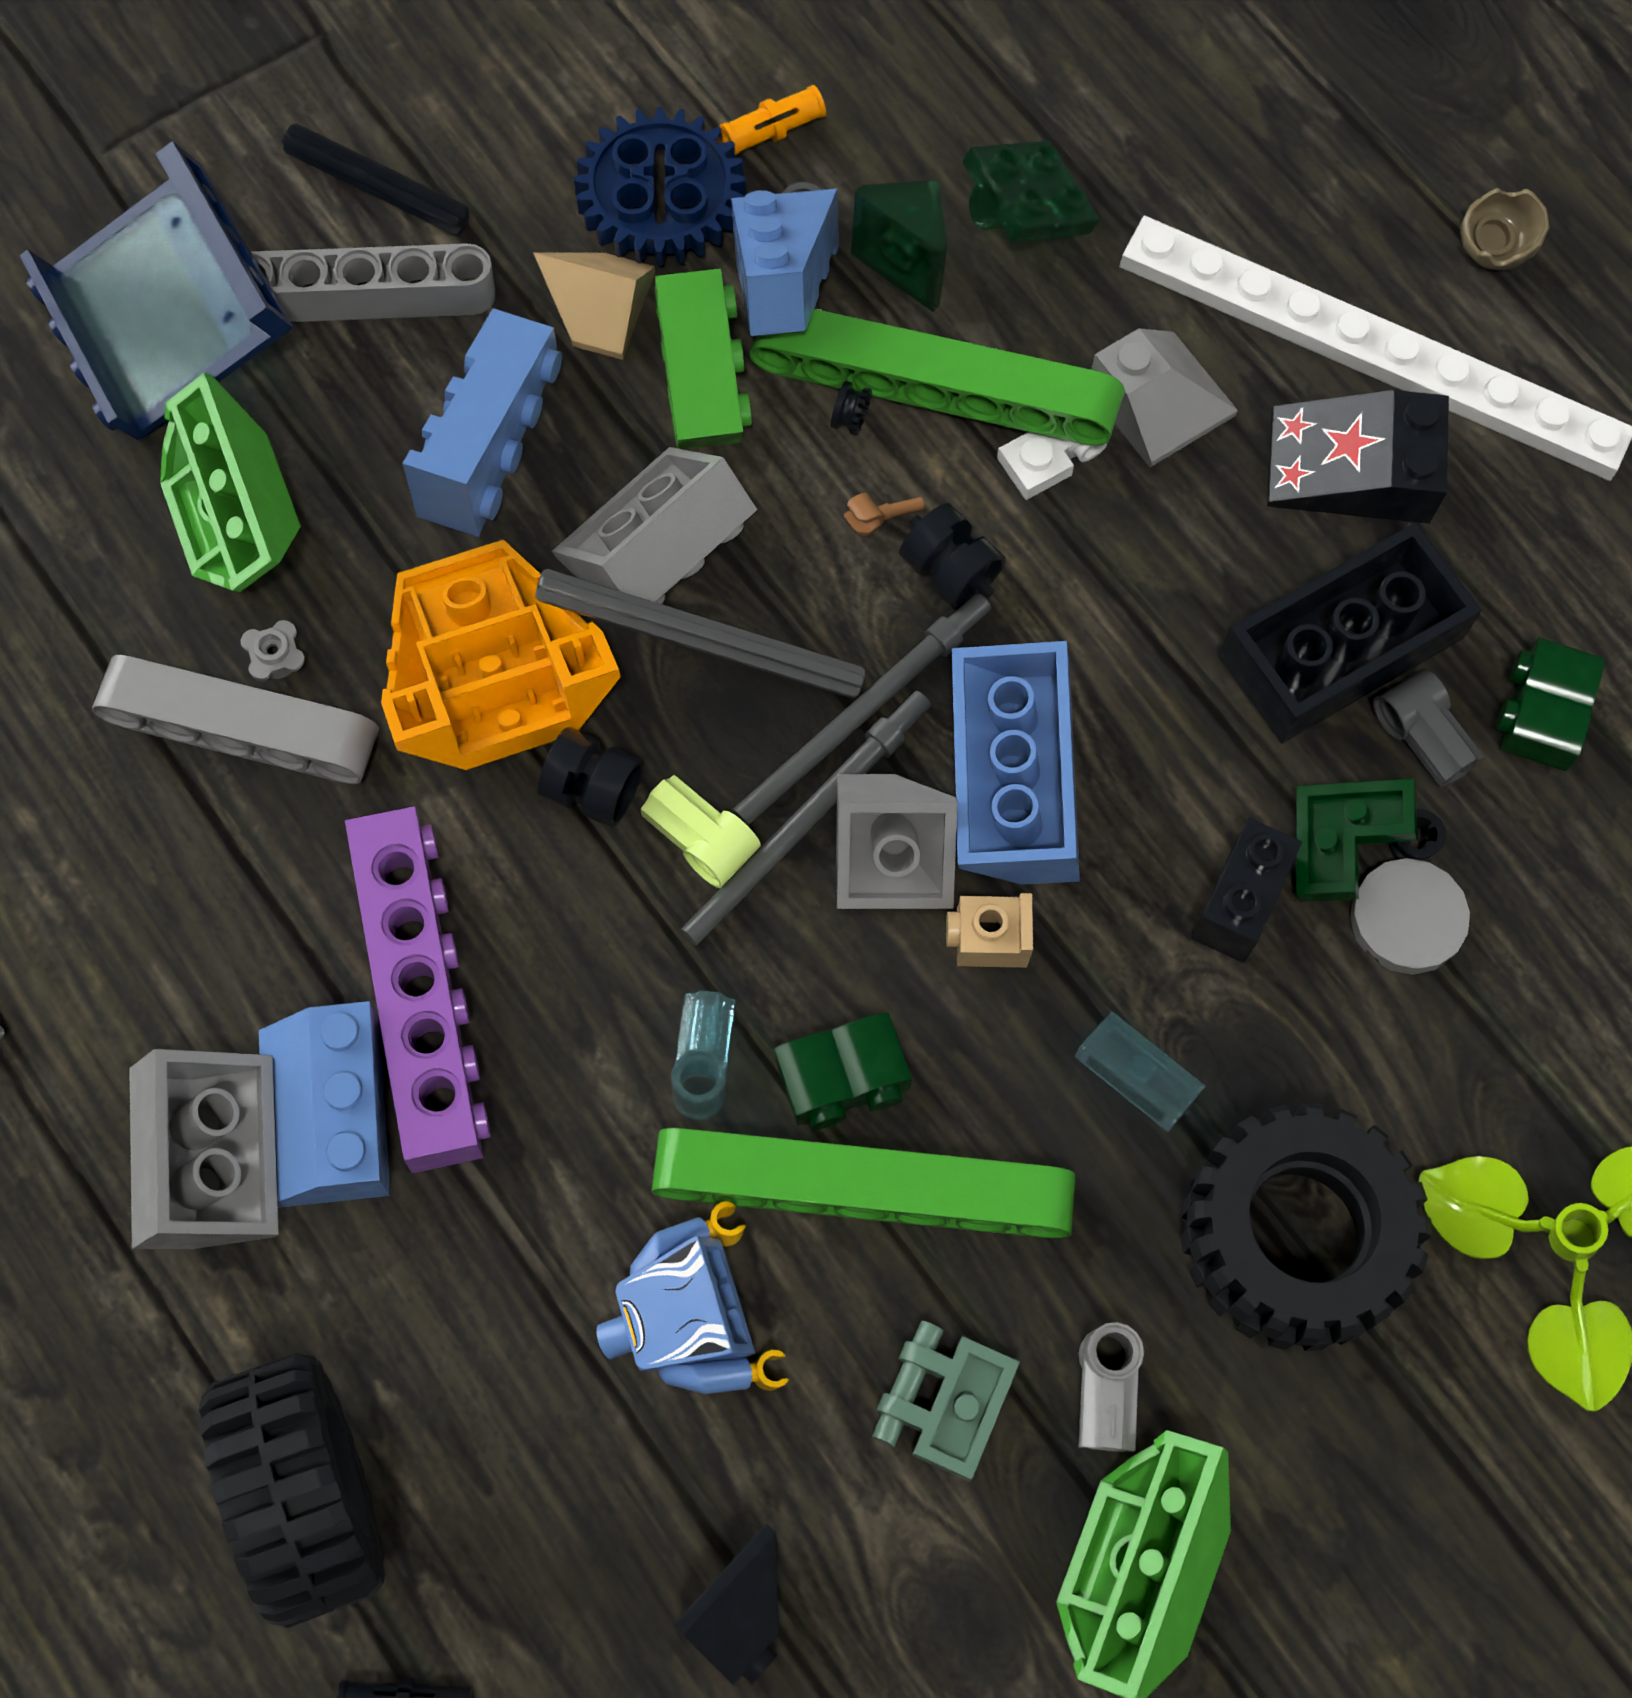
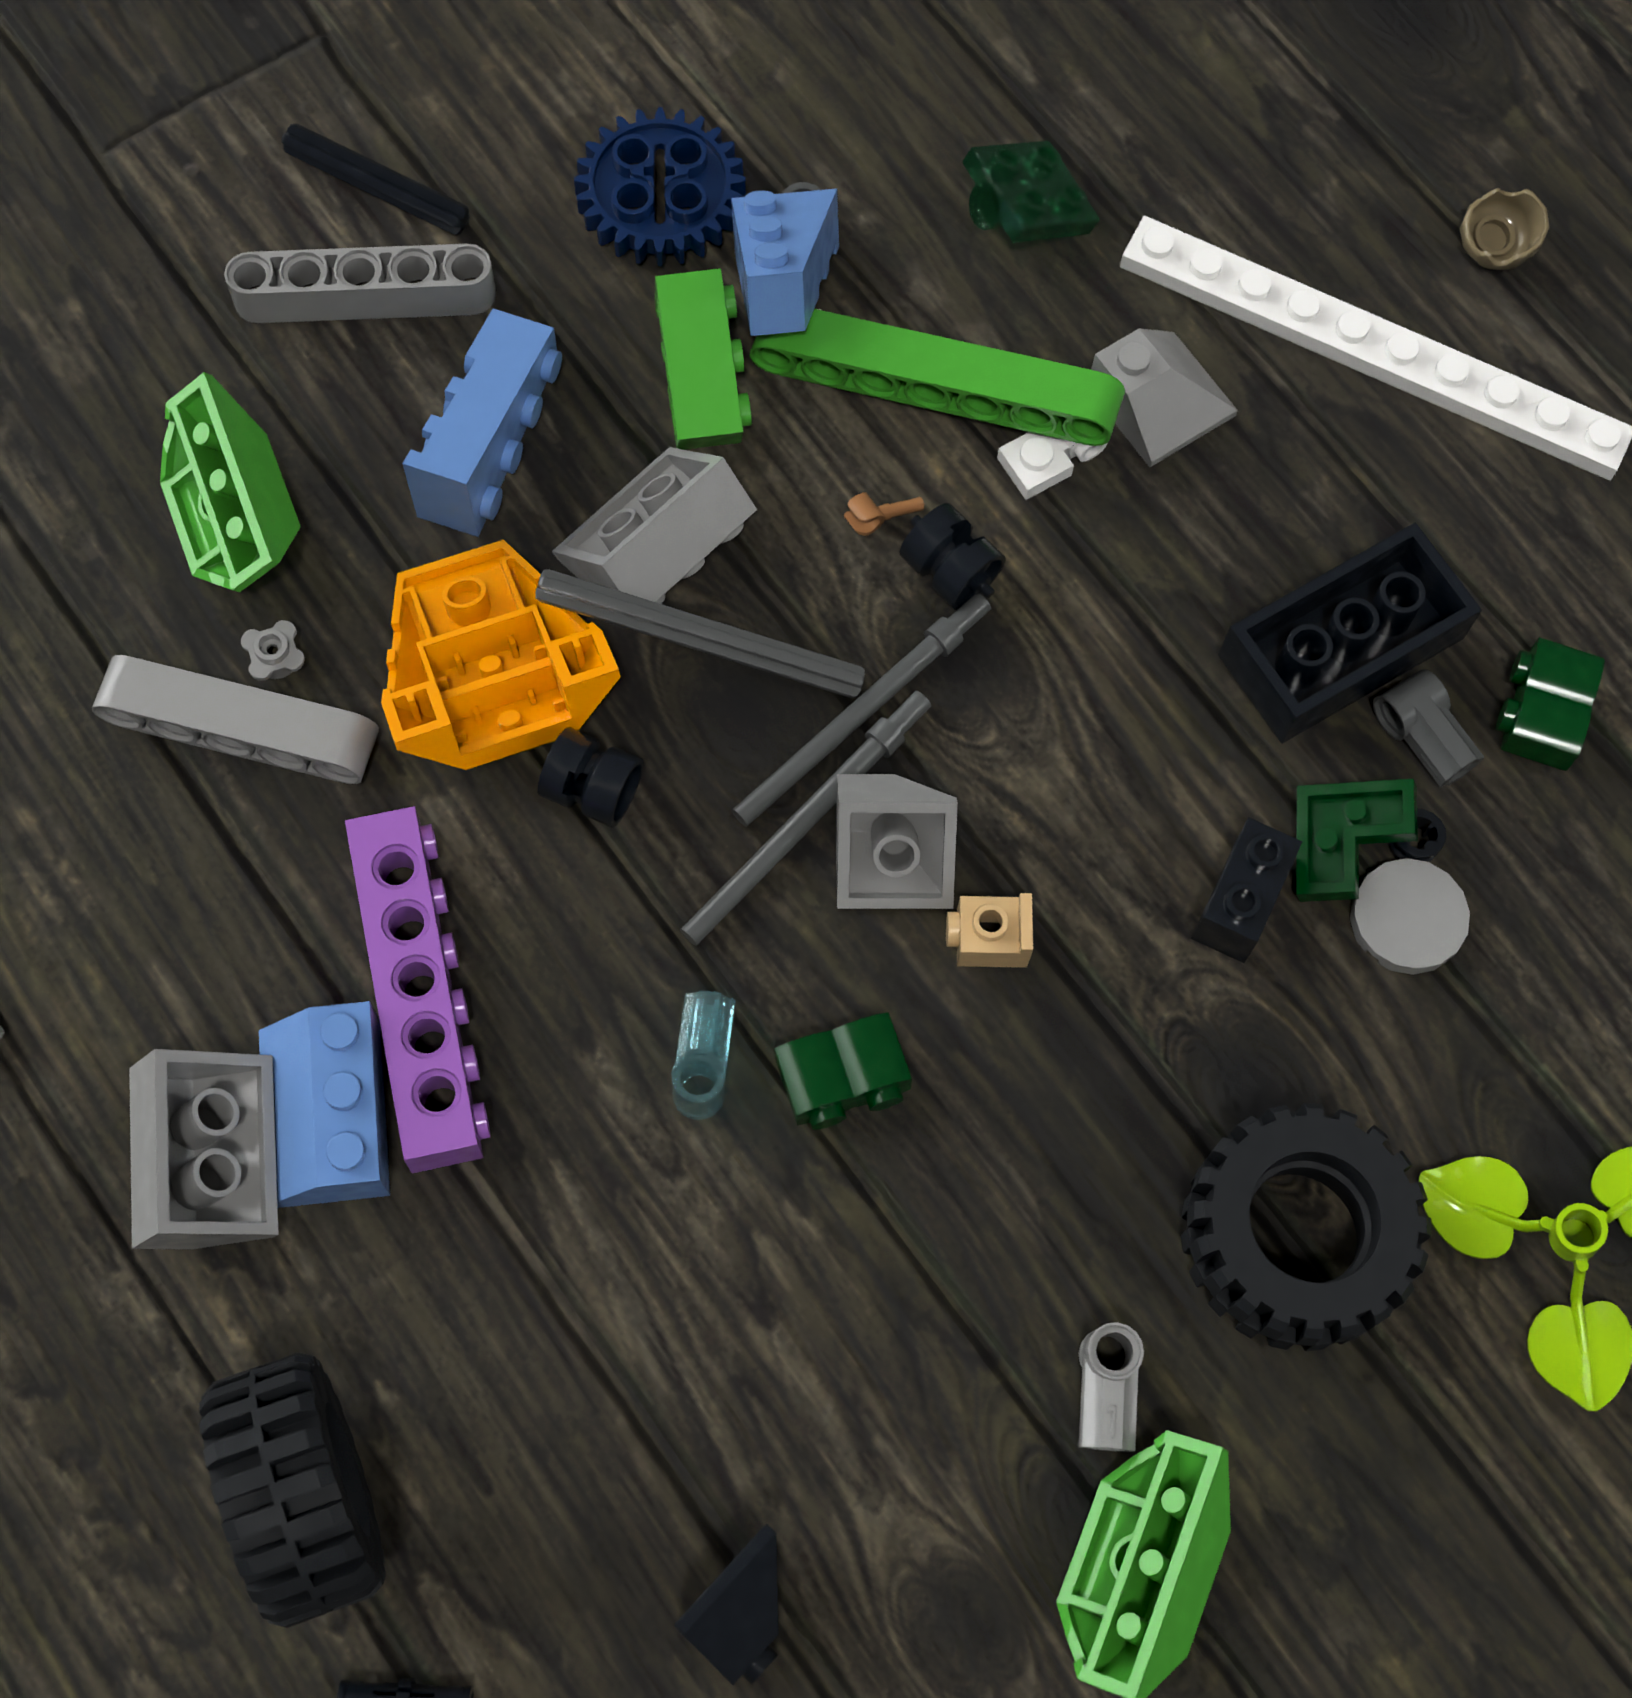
clear light blue panel [20,141,294,441] -> none
tan slope [533,252,655,360] -> none
medium blue torso [596,1201,789,1394] -> none
yellowish green piece [641,775,761,888] -> none
bright green beam [651,1128,1076,1238] -> none
light orange pin [719,85,826,155] -> none
black bush [830,381,872,436] -> none
clear green slope [851,180,947,312] -> none
sand green plate [872,1321,1020,1482] -> none
medium blue slope [952,641,1080,885] -> none
clear light blue slope [1075,1012,1206,1132] -> none
black slope [1267,390,1449,524] -> none

